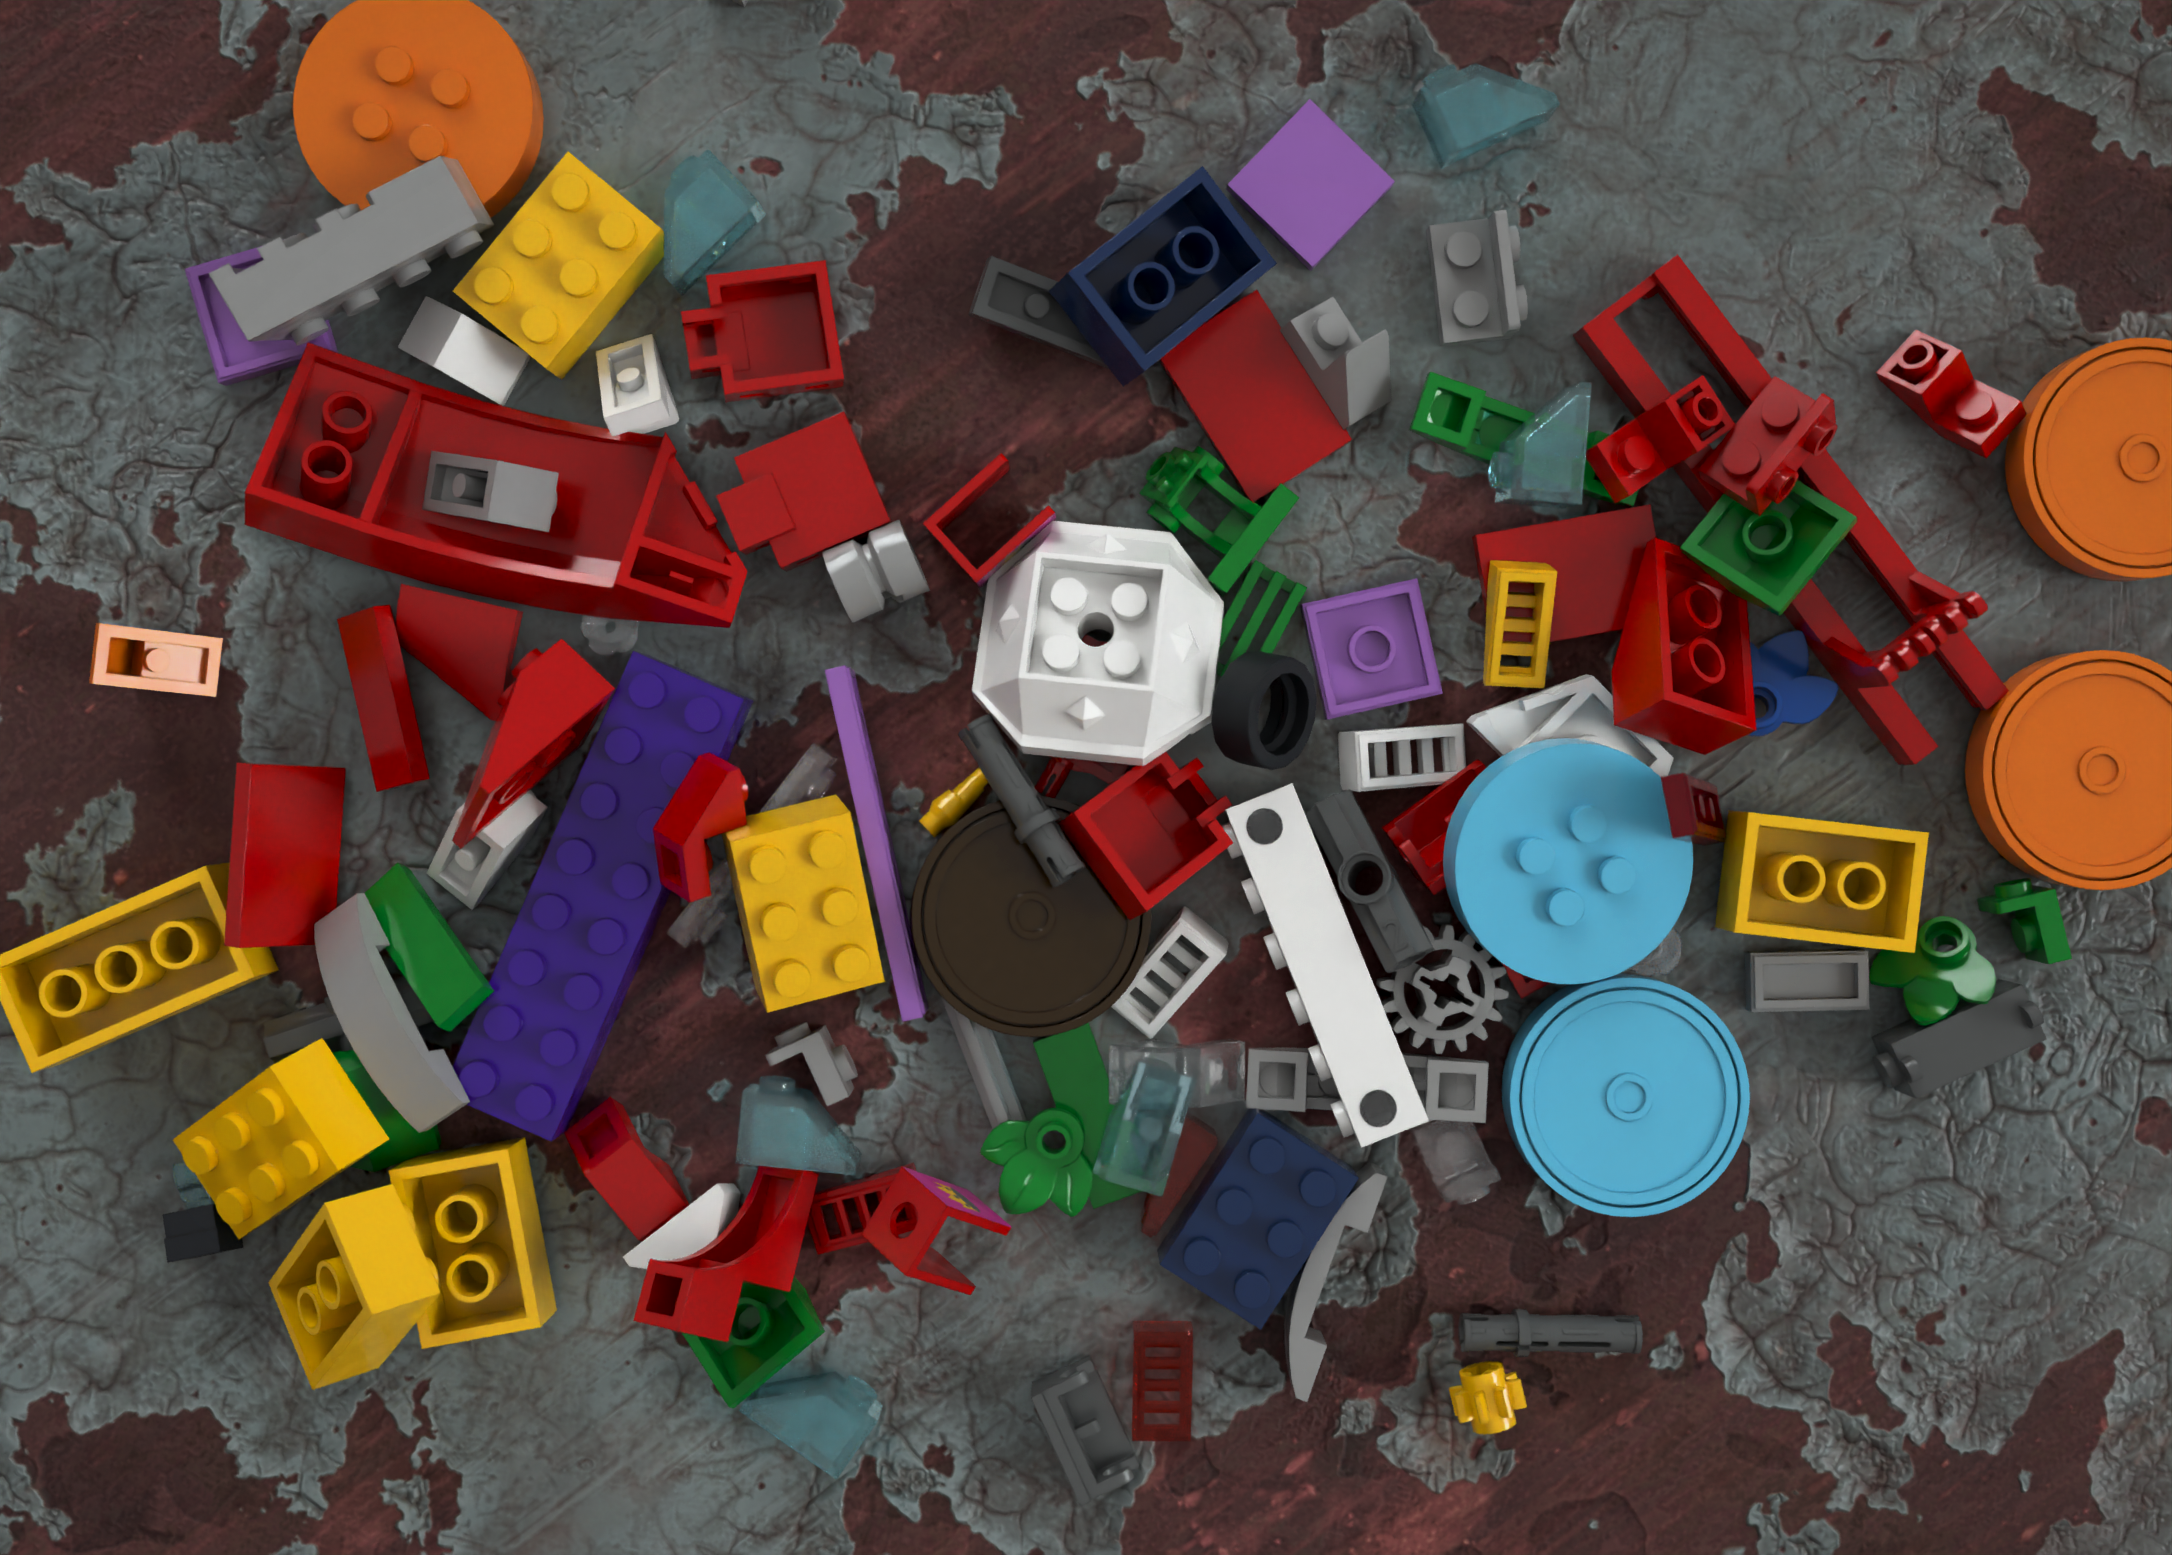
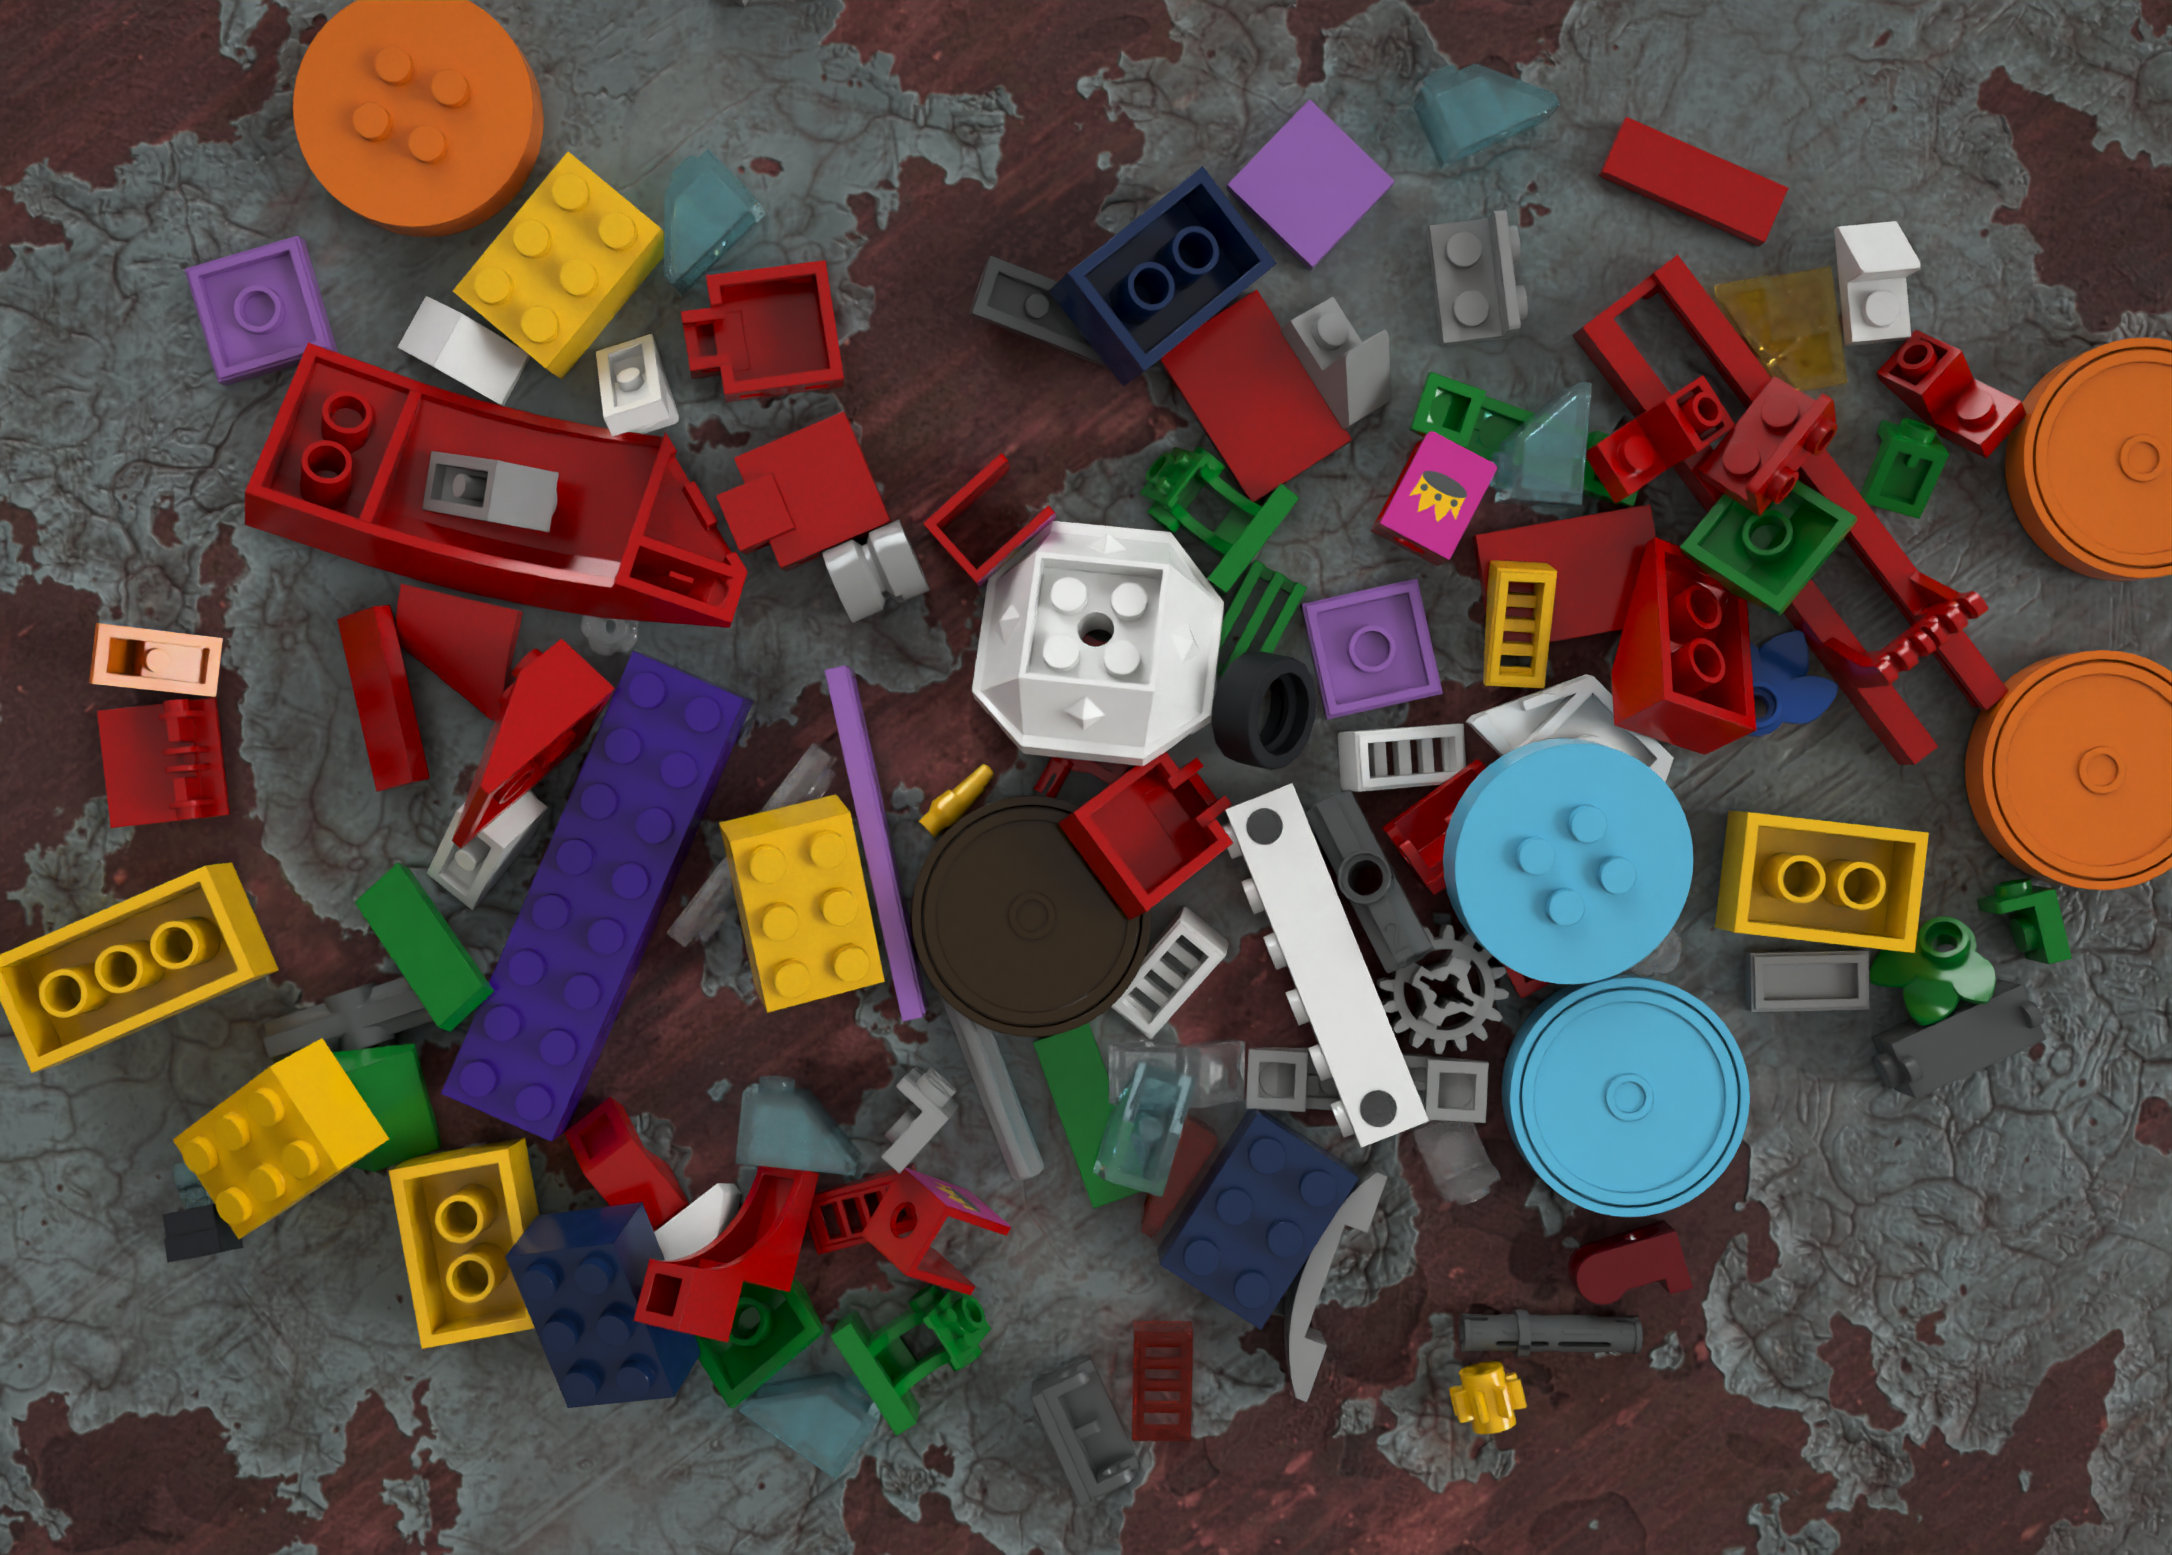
light grey wedge [208,156,494,345] -> none
red tile [224,763,346,948] -> none
yellow brick [268,1184,441,1390] -> none
light grey slope [314,893,470,1133] -> none
red slope [653,752,748,903] -> none
light grey bracket [765,1022,858,1106] -> none
dark grey pin [958,714,1086,887] -> none
green plate [980,1108,1093,1217] -> none
dark red tile [1661,773,1727,846] -> none
none -> red hinge [97,698,230,828]
none -> dark blue brick [505,1202,701,1408]
none -> green tile [830,1284,992,1436]
none -> light grey bracket [882,1066,960,1174]
none -> dark pink piece [1370,431,1497,566]
none -> dark red leg [1568,1220,1693,1305]
none -> red tile [1598,117,1789,247]
none -> clear yellow slope [1714,266,1848,392]
none -> white slope [1834,221,1921,346]
none -> green bracket [1859,418,1949,519]

